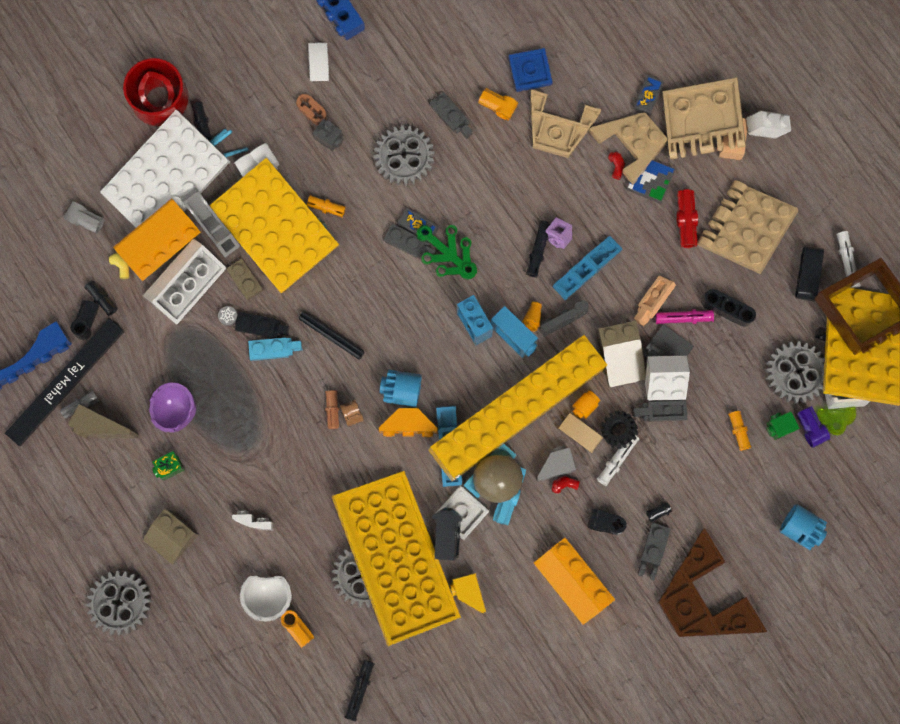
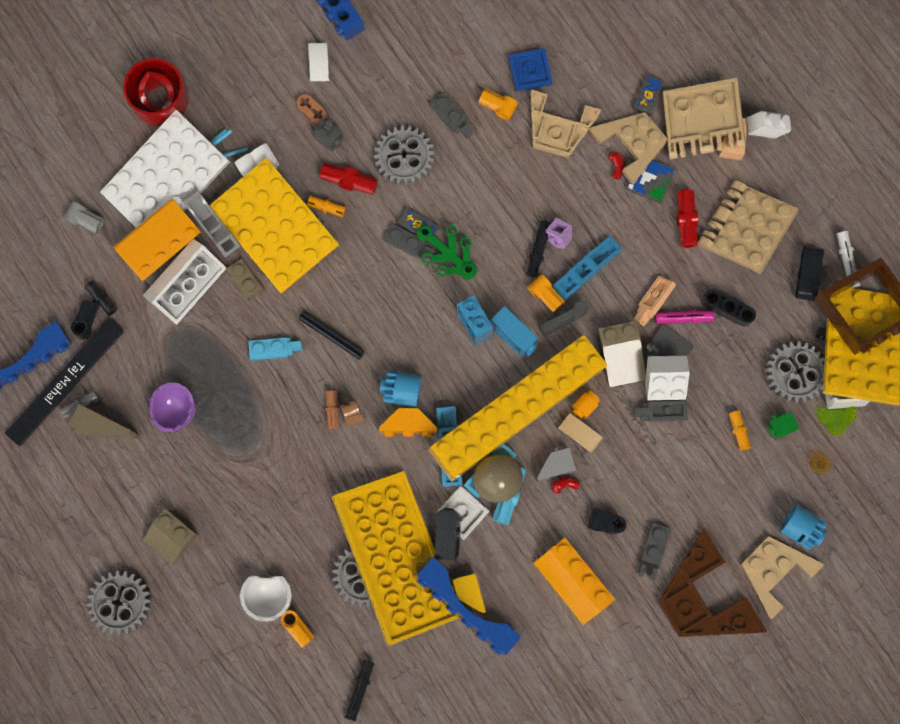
light yellow arm [109,253,129,279] -> none
green brick [152,451,185,481] -> none
black pin [191,102,212,140] -> none
light grey tile [218,306,238,326] -> none
white slope [232,511,274,531] -> none
black hinge [235,312,290,339] -> none
light orange cone [522,302,542,331] -> none
white pin [597,435,640,486] -> none
black tyre [601,411,638,449] -> none
black pin [646,501,672,523] -> none
dark purple piece [796,406,830,448] -> none
none -> red piece [319,162,378,195]
none -> blue arch [414,557,521,655]
none -> light orange piece [527,274,565,313]
none -> tan wing [740,536,824,620]
none -> clear yellow plate [810,454,830,474]

